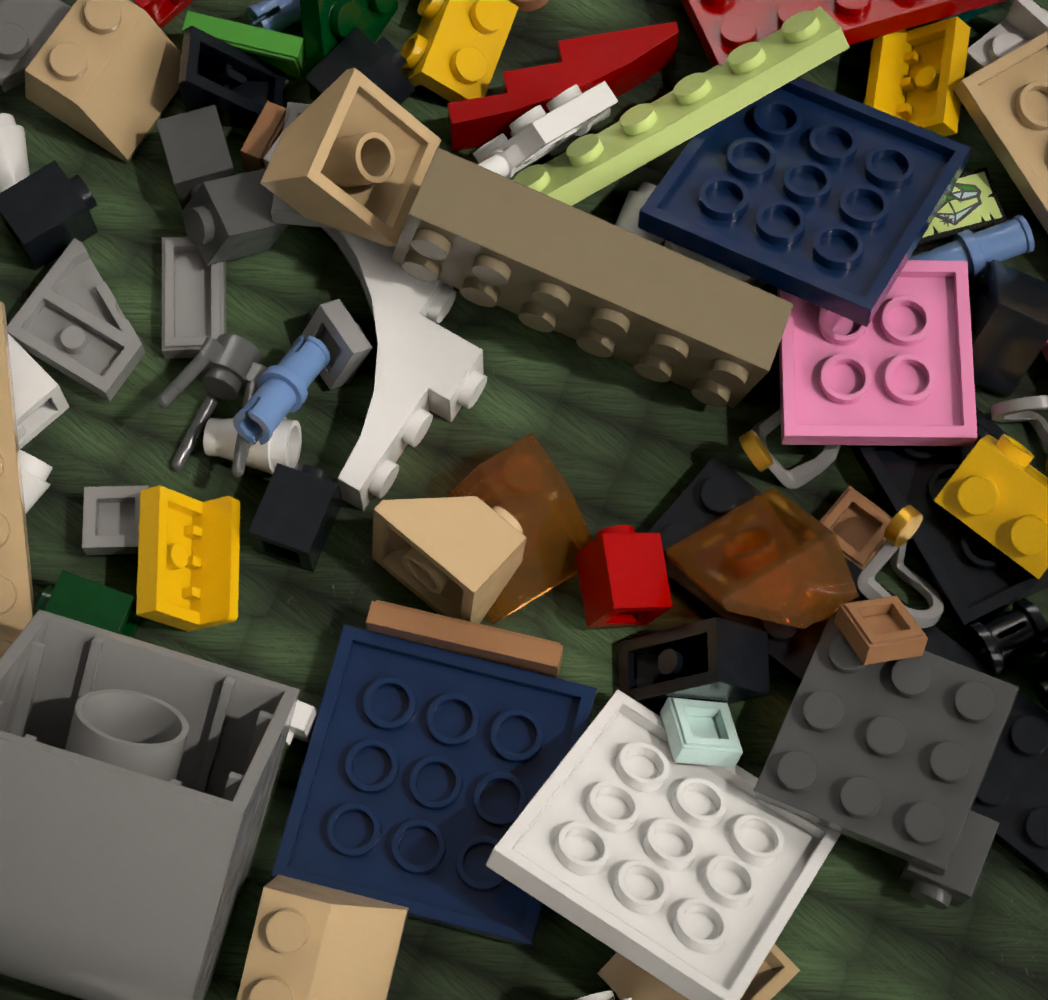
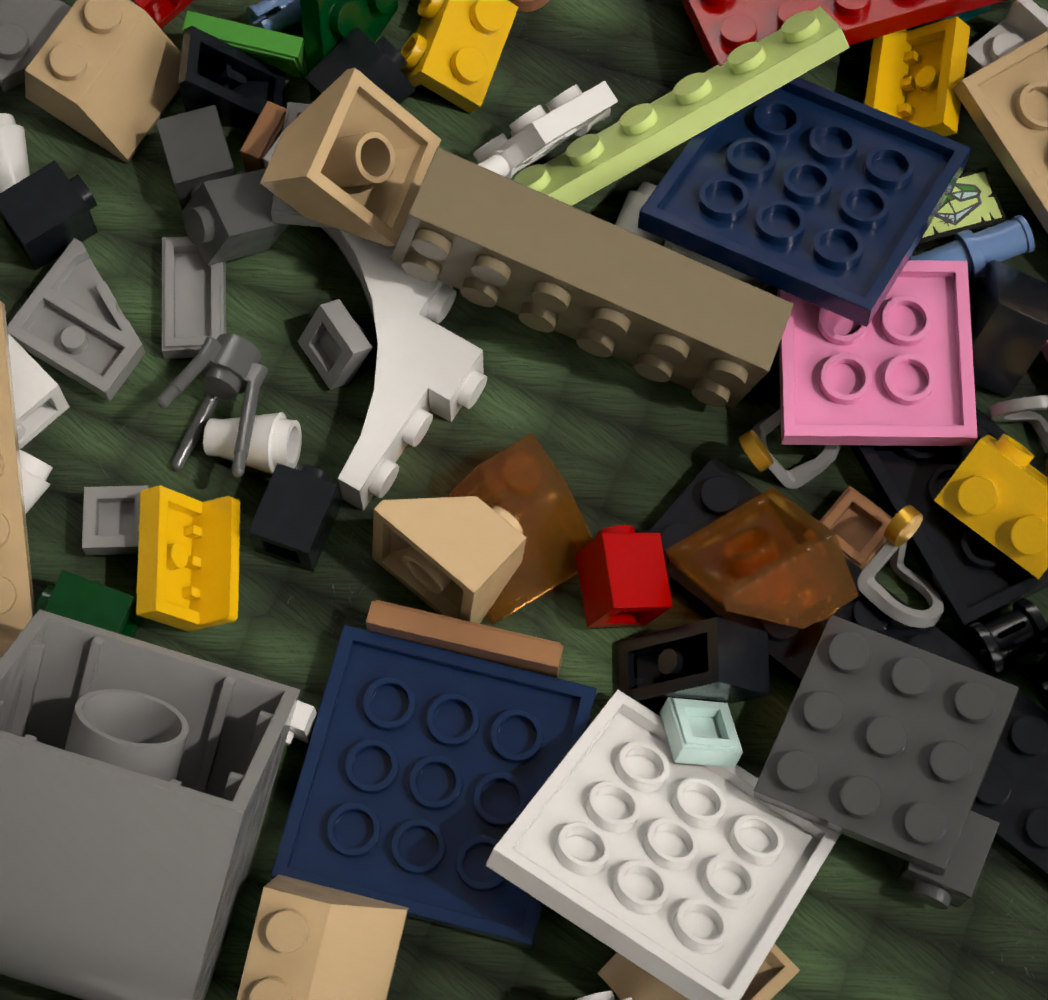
medium blue pin [233,335,331,445] -> none
red slope [447,21,679,152] -> none
medium nougat tile [834,596,928,665] -> none

